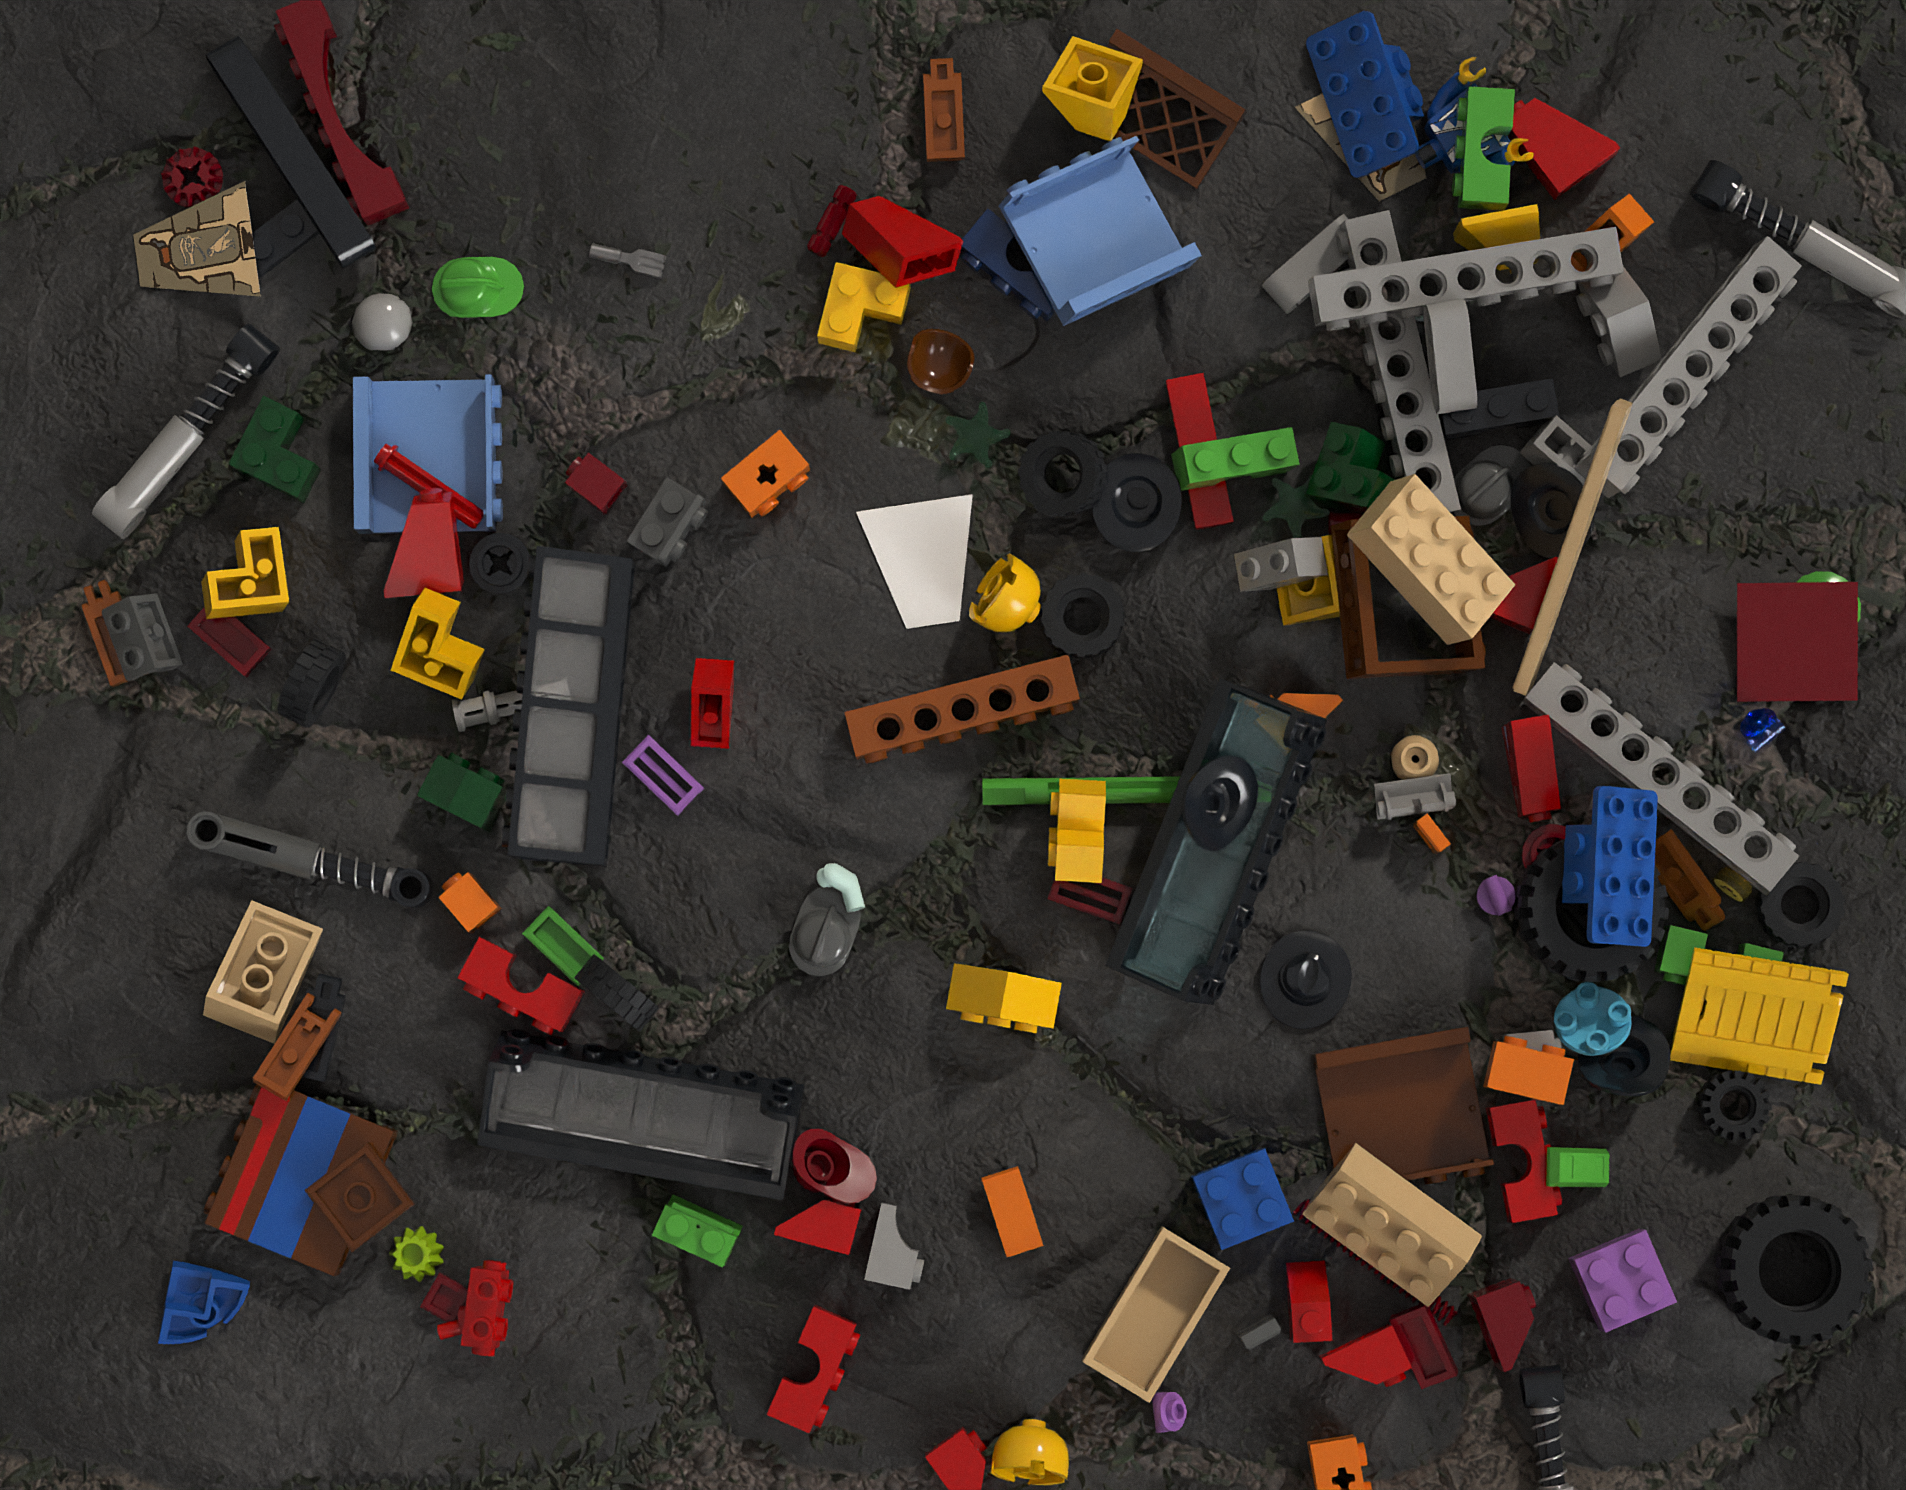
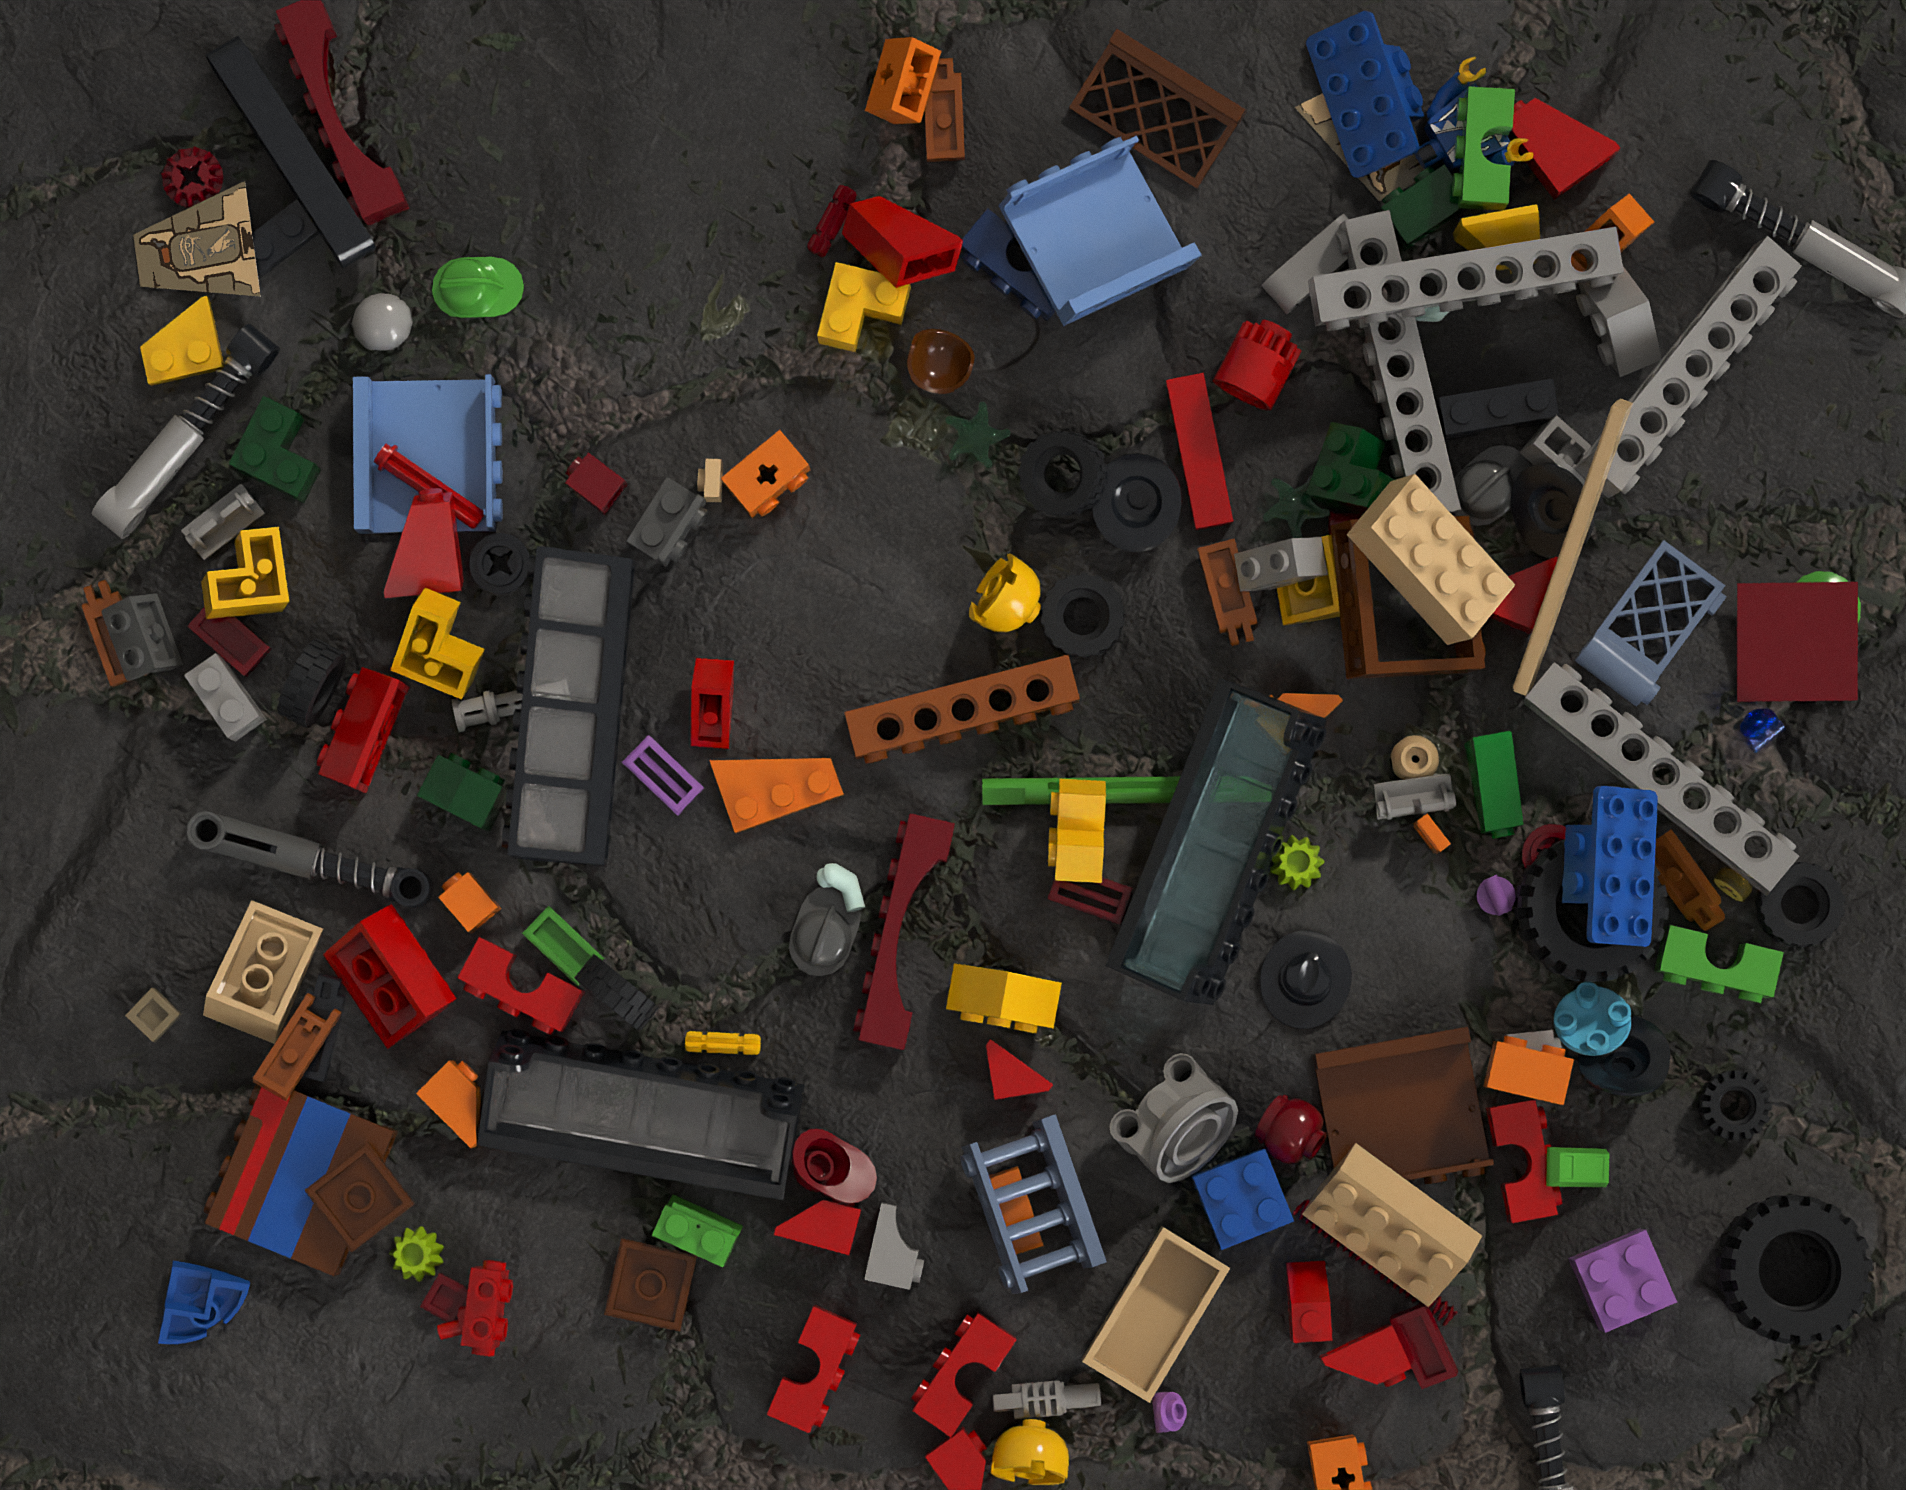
flat silver piece [589,243,666,279] -> none
white sticker [856,494,973,629] -> none
yellow slope [1042,36,1143,142] -> none
bright green arch [1171,427,1300,491] -> none
black hat [1182,755,1258,851] -> none
dark grey tile [1236,1314,1281,1350] -> none
light grey beam [1423,299,1477,414] -> none
dark red slope [1467,1278,1536,1372] -> none
red slope [1501,714,1561,823] -> none
yellow door [1670,947,1849,1085] -> none
none -> dark tan plate [125,988,182,1042]
none -> yellow wing [140,296,225,386]
none -> light grey hinge [181,483,265,560]
none -> light grey brick [184,653,267,742]
none -> red slope [317,667,410,793]
none -> red slope [323,904,457,1049]
none -> orange slope [416,1060,481,1148]
none -> reddish brown plate [604,1238,697,1332]
none -> yellow axle [685,1031,761,1055]
none -> tan plate [697,459,723,502]
none -> orange wing [709,758,844,833]
none -> dark red arch [853,813,955,1051]
none -> orange brick [865,37,941,124]
none -> red arch [910,1312,1017,1437]
none -> sand blue fence [960,1114,1107,1294]
none -> red slope [986,1039,1053,1100]
none -> light grey hinge [992,1380,1101,1419]
none -> light grey piece [1109,1053,1238,1183]
none -> dark orange hinge [1197,538,1257,646]
none -> red gear [1213,319,1302,411]
none -> dark red piece [1255,1095,1327,1164]
none -> lime piece [1270,835,1325,890]
none -> dark green brick [1379,164,1467,251]
none -> green slope [1464,731,1524,839]
none -> sand blue piece [1574,540,1727,707]

